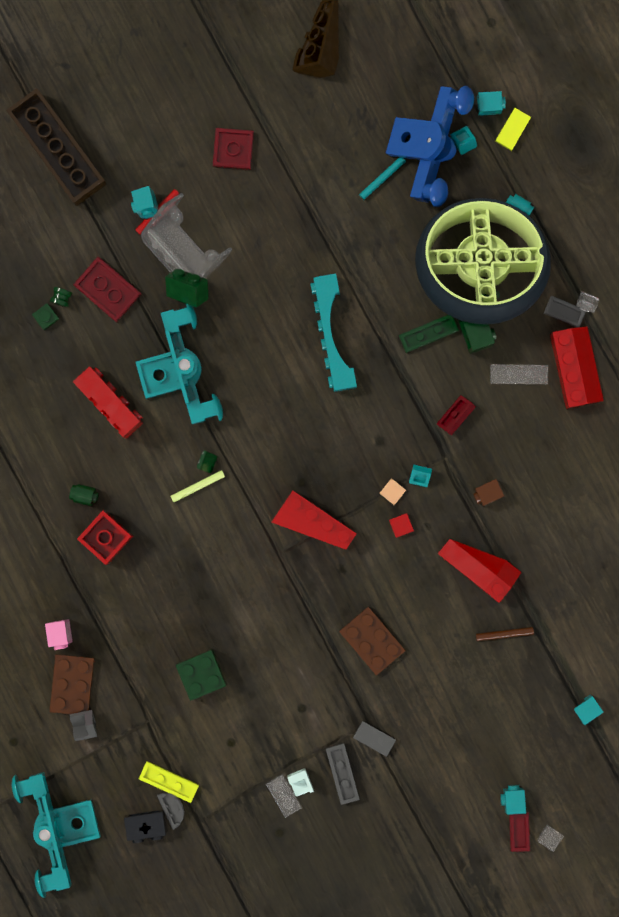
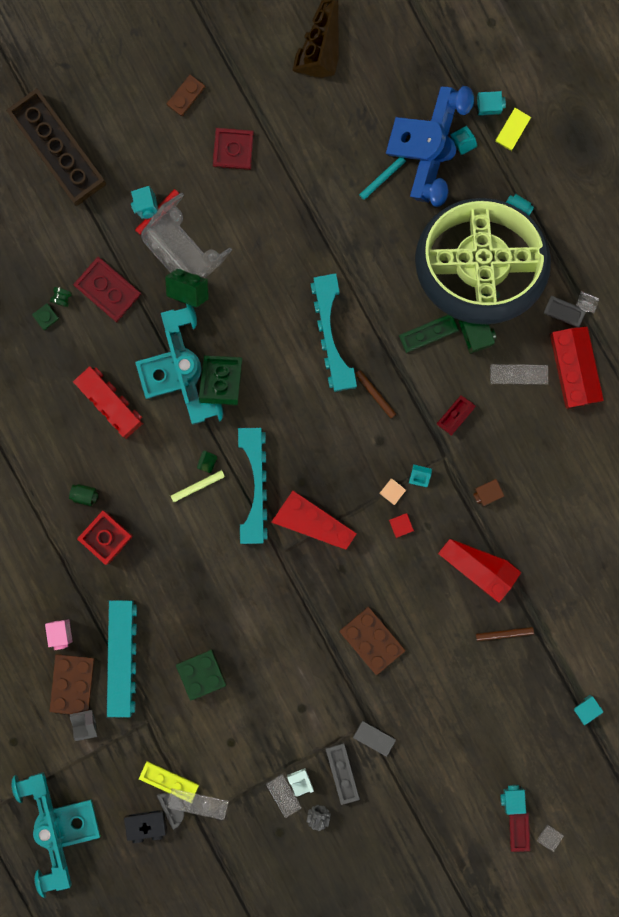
none -> teal brick [107,600,137,717]
none -> reddish brown plate [167,75,205,117]
none -> clear tile [167,789,228,820]
none -> dark green plate [199,356,242,405]
none -> teal arch [238,428,267,544]
none -> dark grey gear [306,805,331,831]
none -> reddish brown bar [355,370,396,419]

